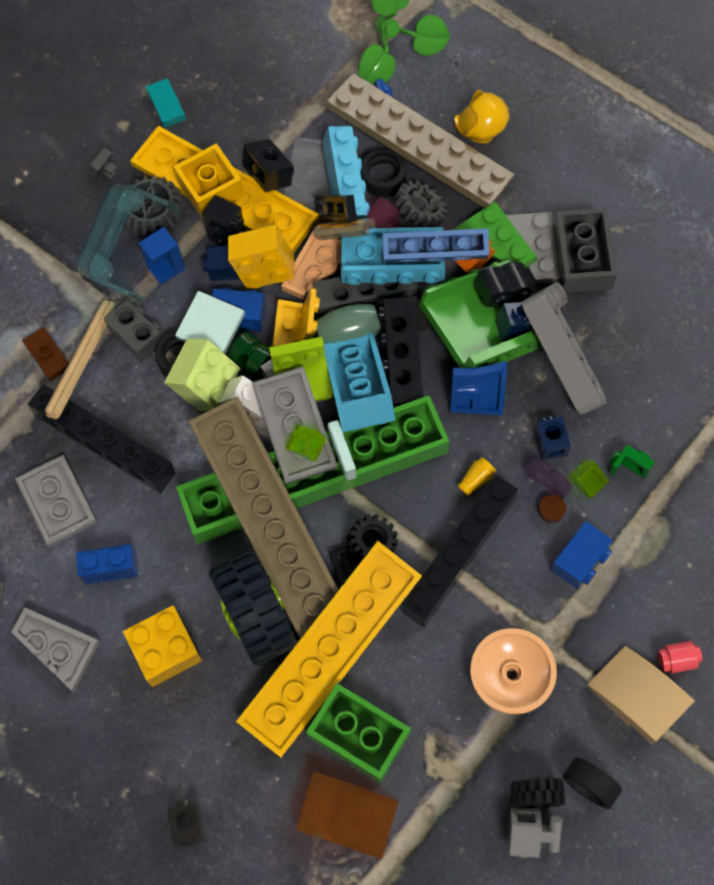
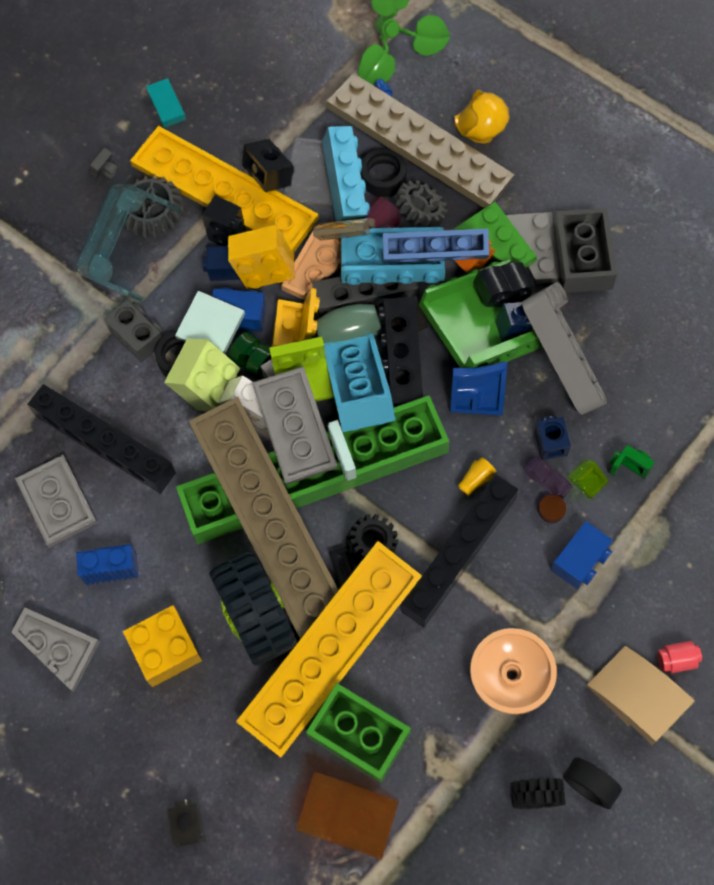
reddish brown plate [22,327,69,381] -> none
tan axle [45,300,115,419] -> none
blue panel [138,227,185,285] -> none
yellow brick [173,143,245,218] -> none
clear neon green slope [285,424,326,462] -> none
black tile [314,195,357,222] -> none
light grey brick [508,808,562,858] -> none

